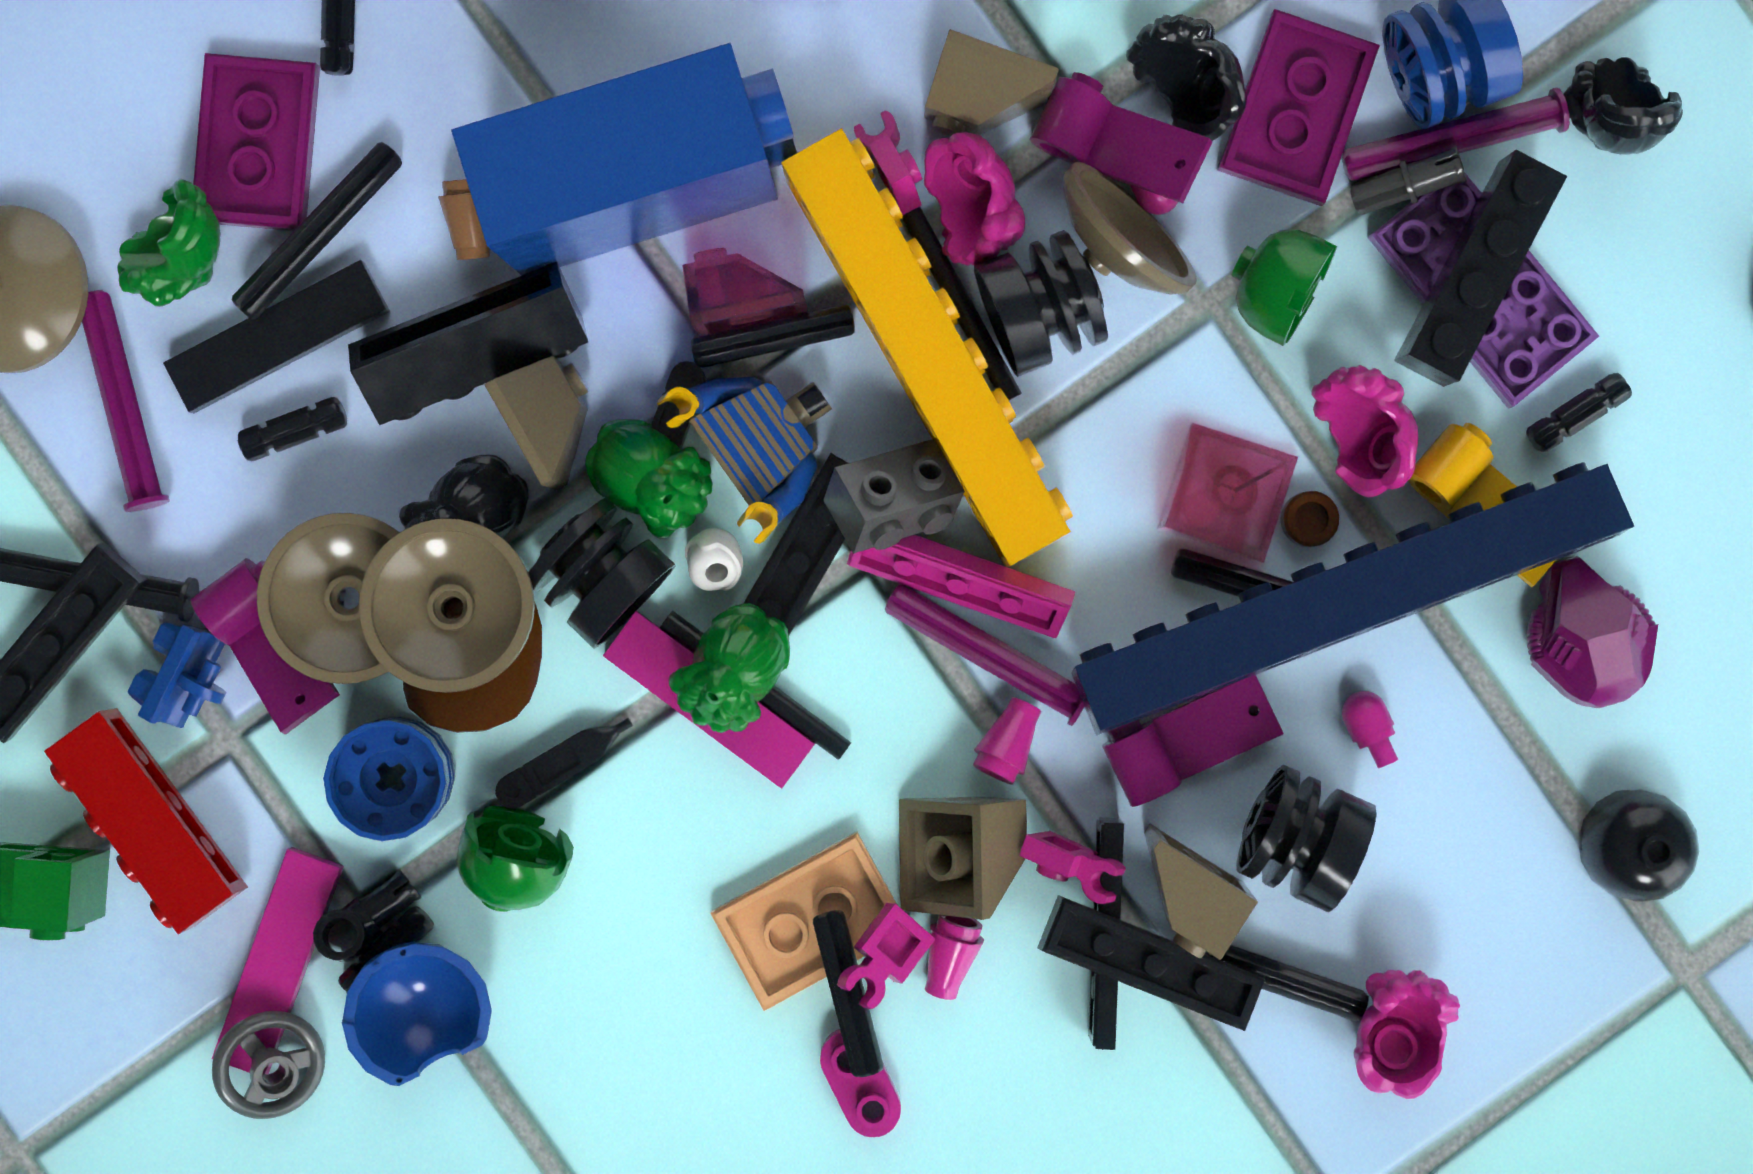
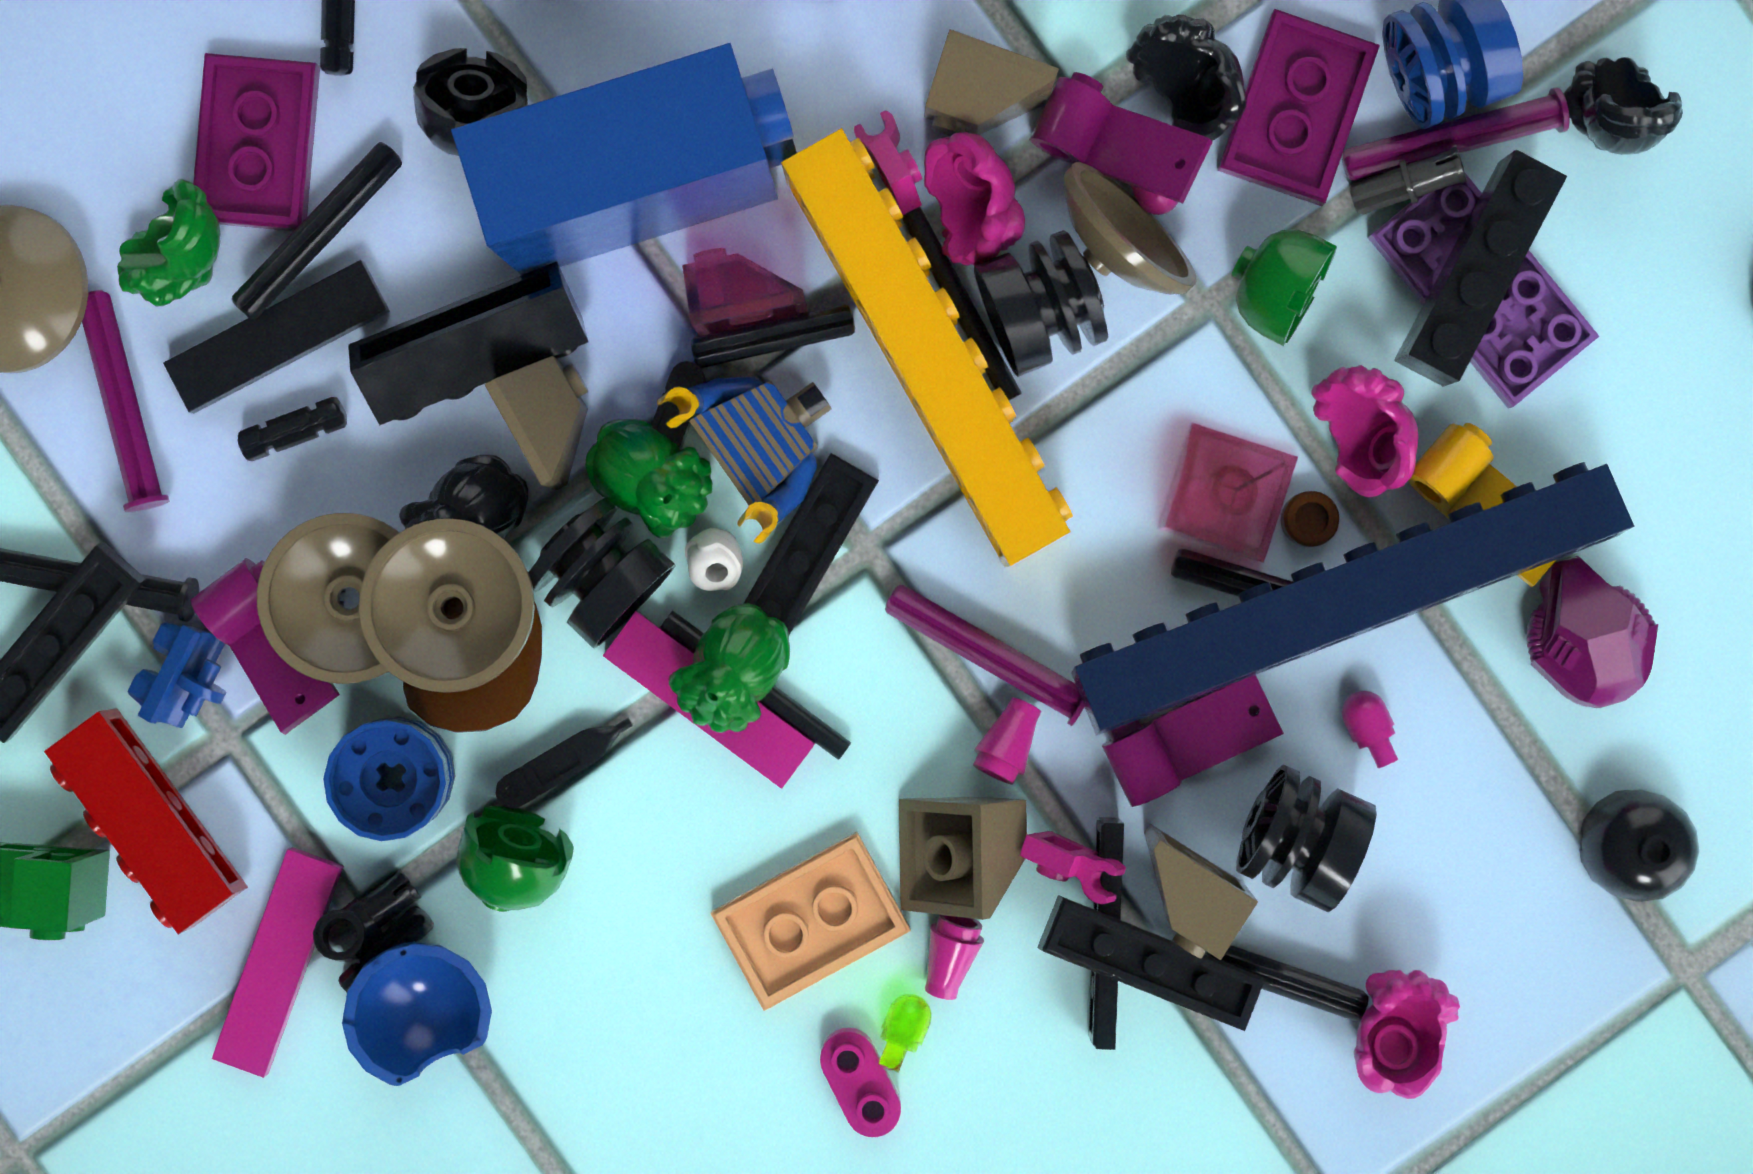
dark grey piece [212,1011,325,1119] -> none
medium nougat cone [438,179,490,260] -> none
black axle [813,910,884,1077] -> none
dark grey brick [823,439,965,554] -> none
dark pink plate [837,902,935,1009] -> none
dark pink tile [847,535,1076,638] -> none
black axle [1526,373,1632,453] -> none
none -> black cylinder [413,48,528,156]
none -> clear neon green cylinder [878,994,932,1073]

